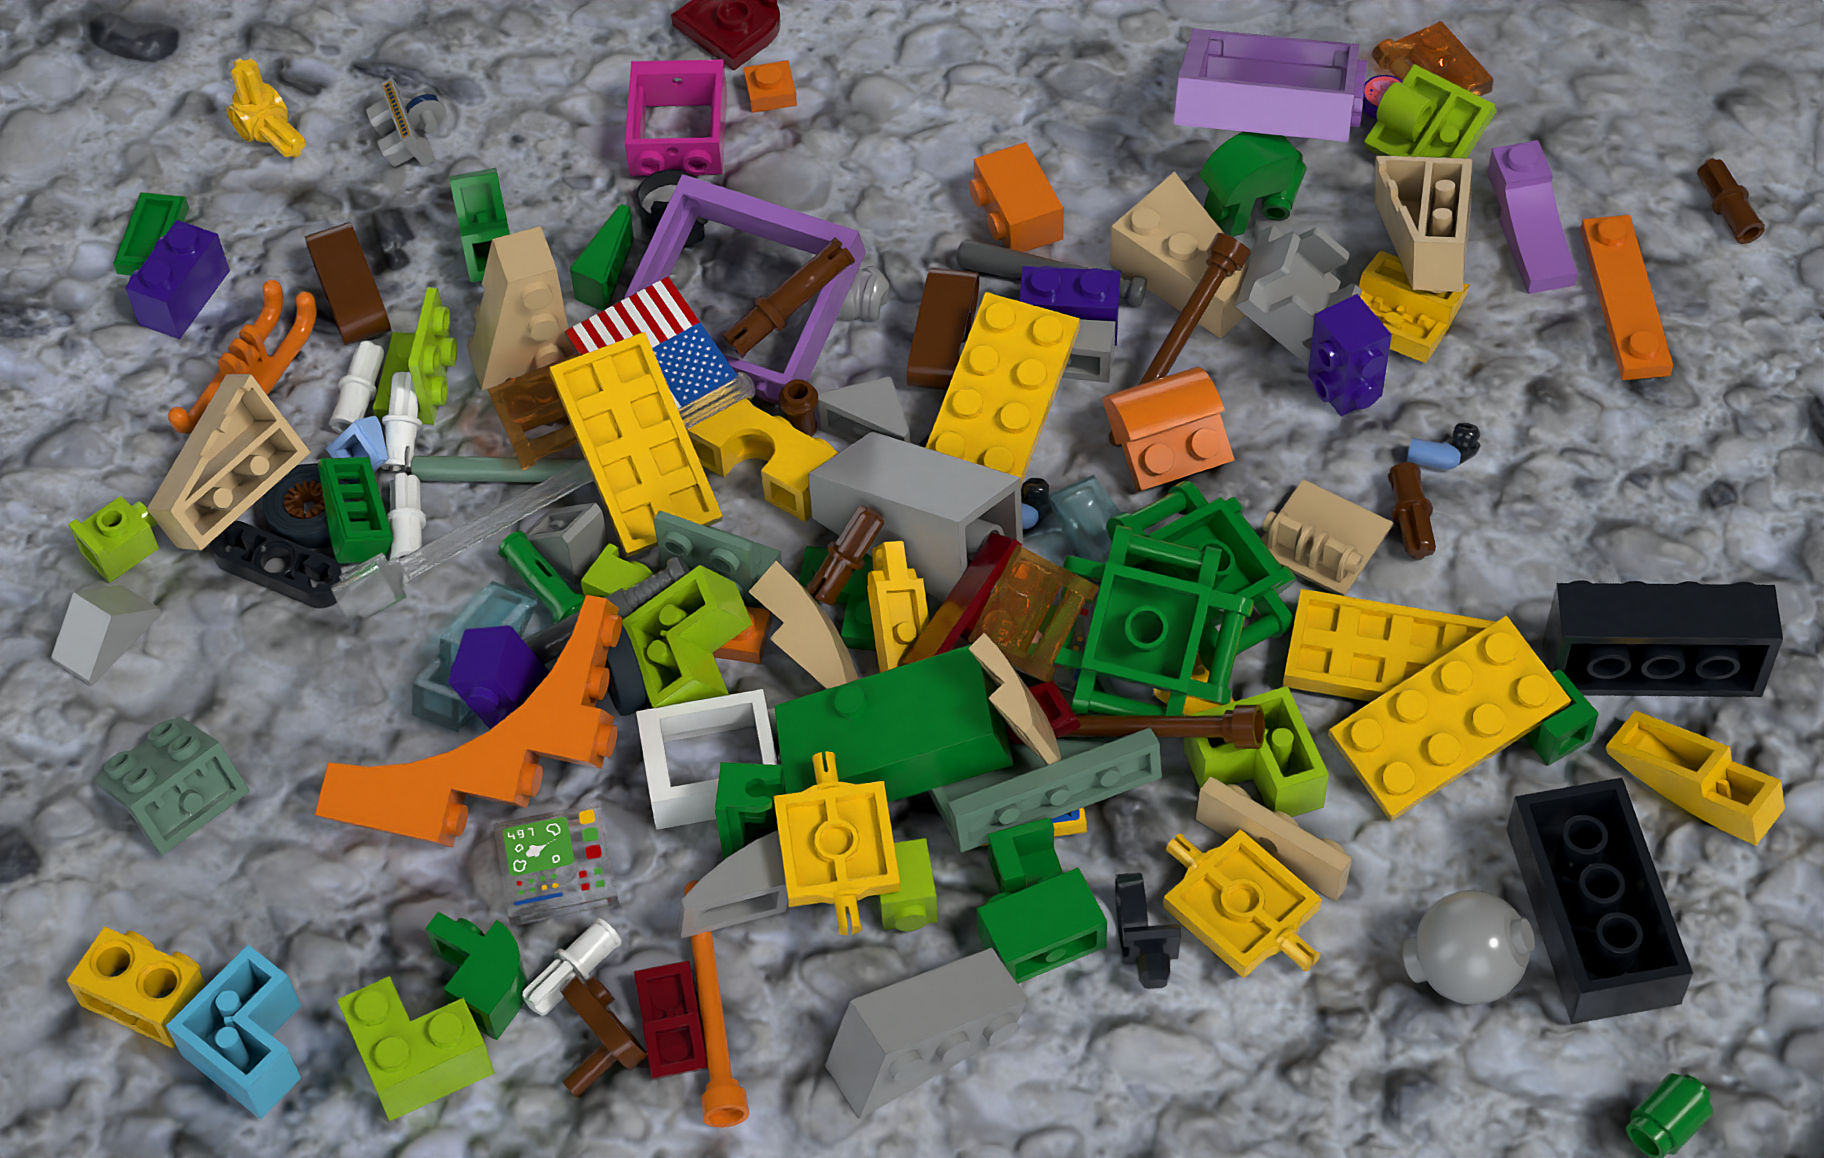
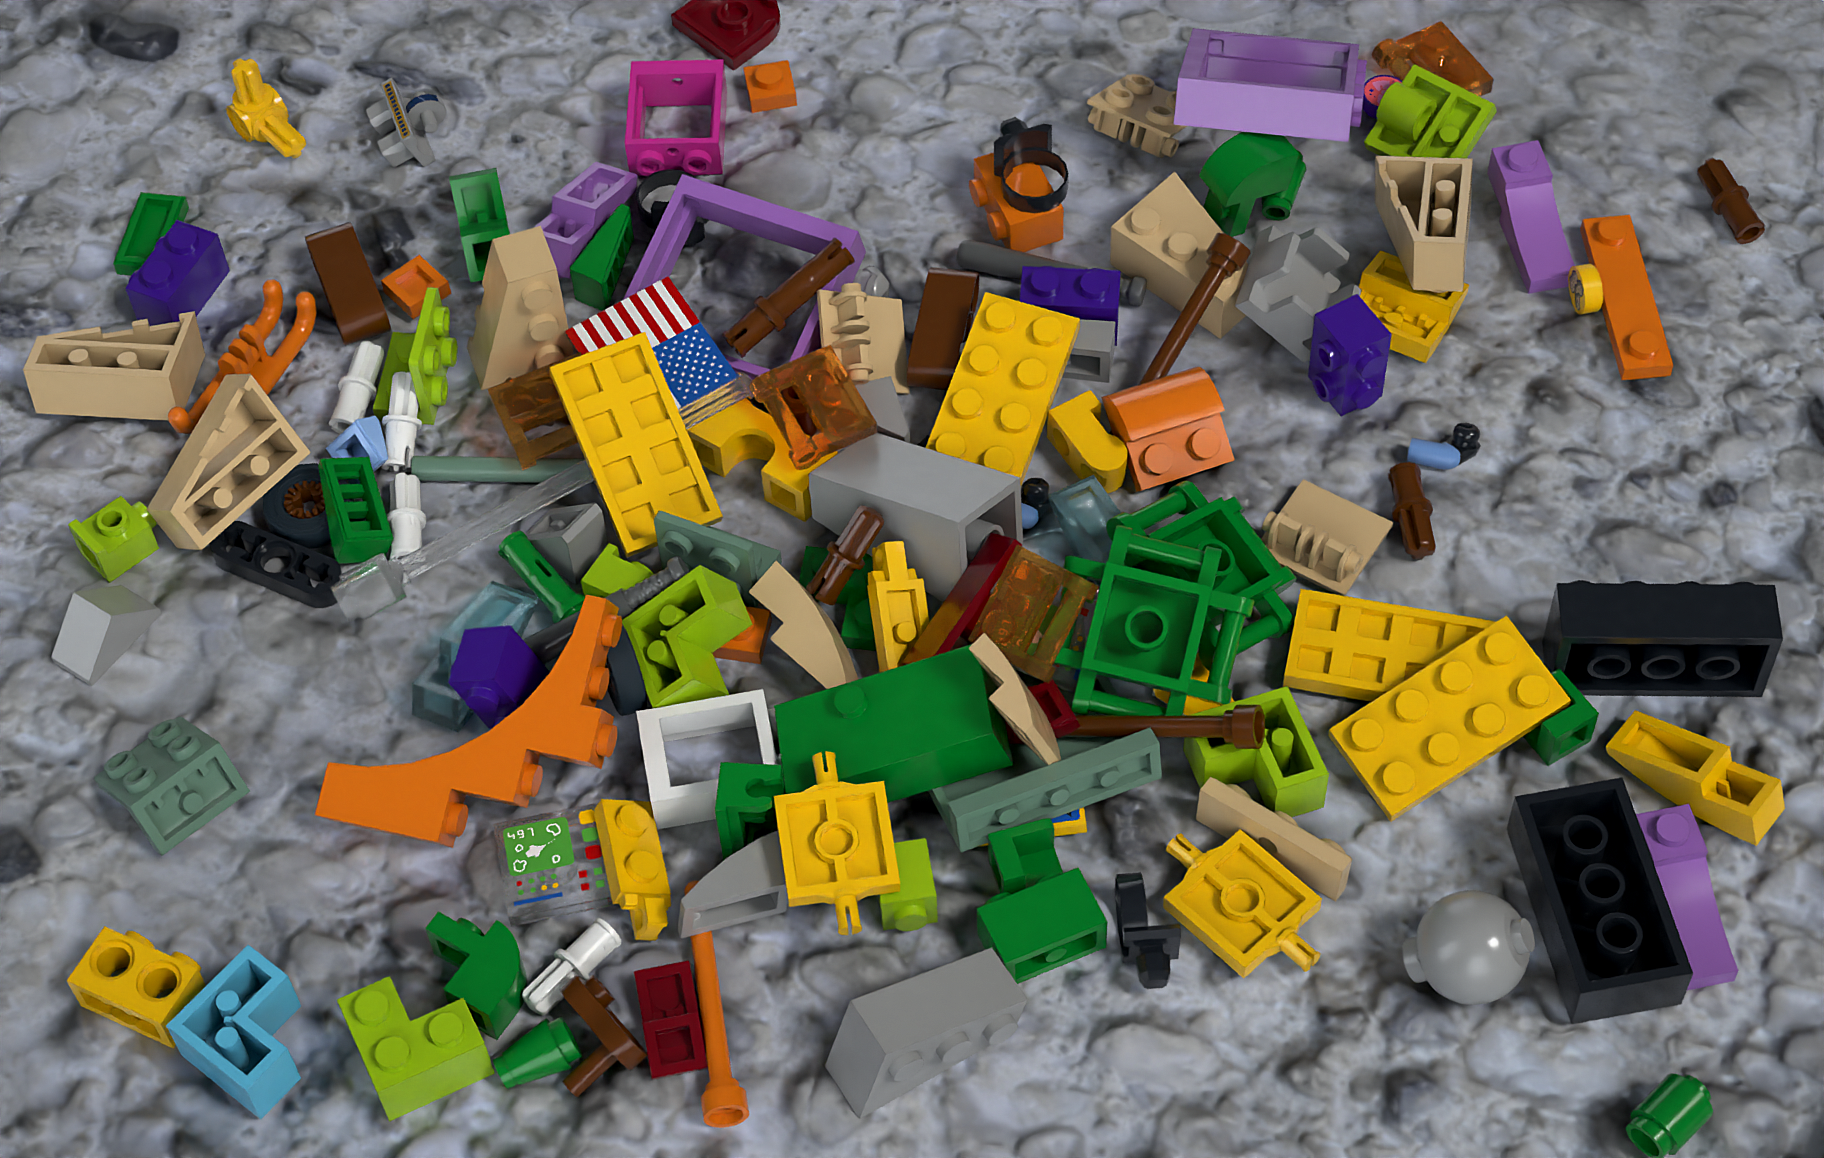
none -> tan wedge [23,311,205,421]
none -> orange plate [381,255,451,319]
none -> green cone [493,1016,582,1090]
none -> medium lavender slope [535,162,638,279]
none -> yellow hinge [594,799,671,941]
none -> clear orange plate [749,345,877,470]
none -> tan hinge [817,283,910,395]
none -> black piece [994,117,1069,213]
none -> yellow leg [1047,390,1127,494]
none -> tan hinge [1087,74,1187,158]
none -> yellow tile [1568,263,1603,315]
none -> medium lavender slope [1636,804,1739,990]

